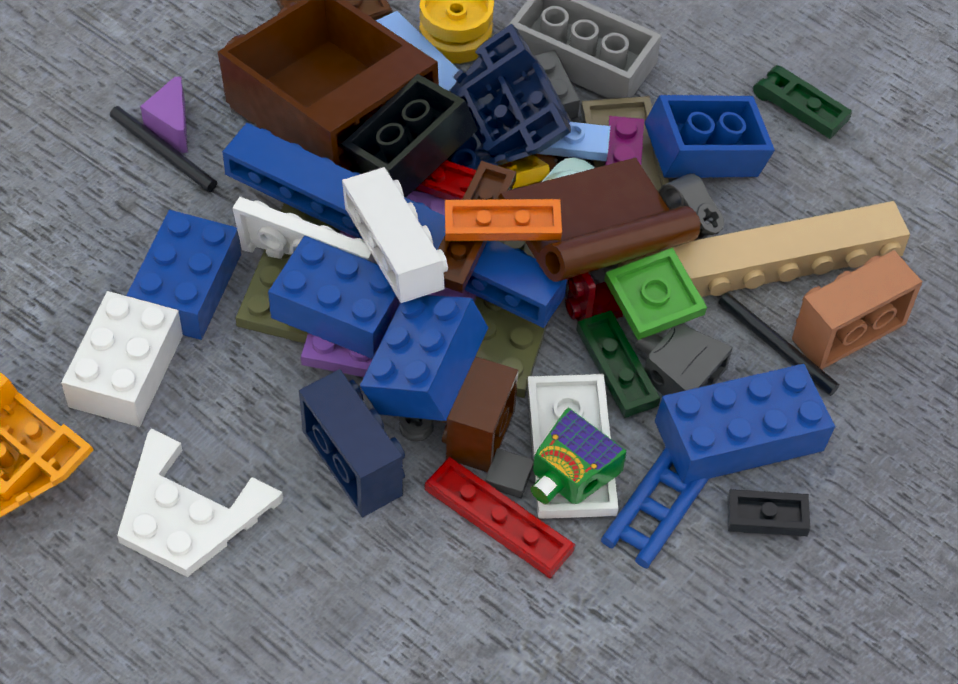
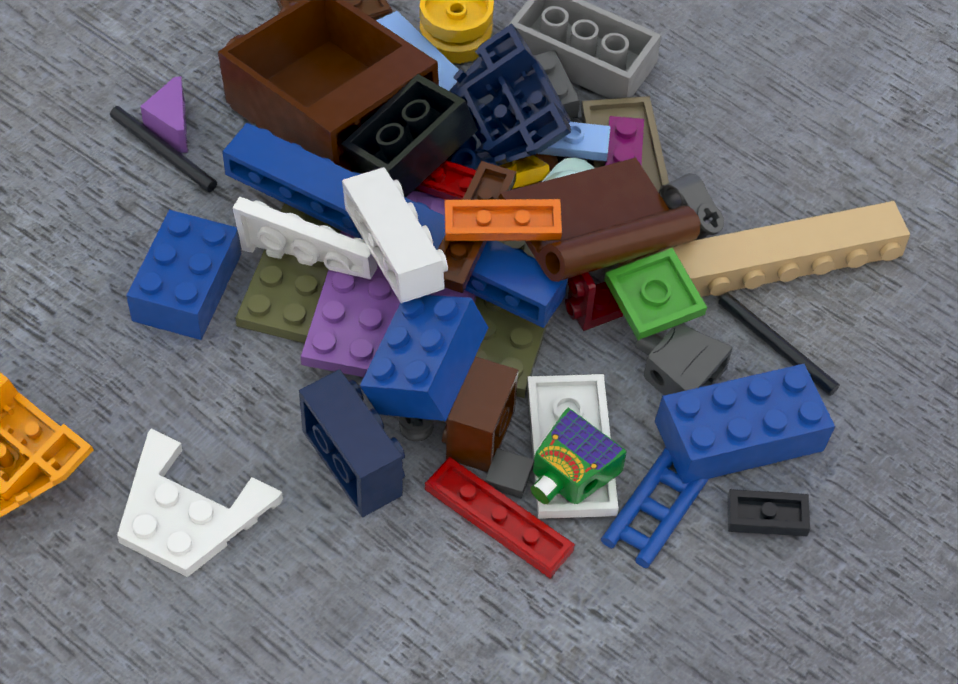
white brick [61,291,183,427] -> none
blue brick [268,235,400,359] -> none
dark green plate [576,310,660,418] -> none
blue brick [644,95,775,178] -> none
dark green plate [753,65,852,139] -> none
nougat brick [792,250,923,369] -> none

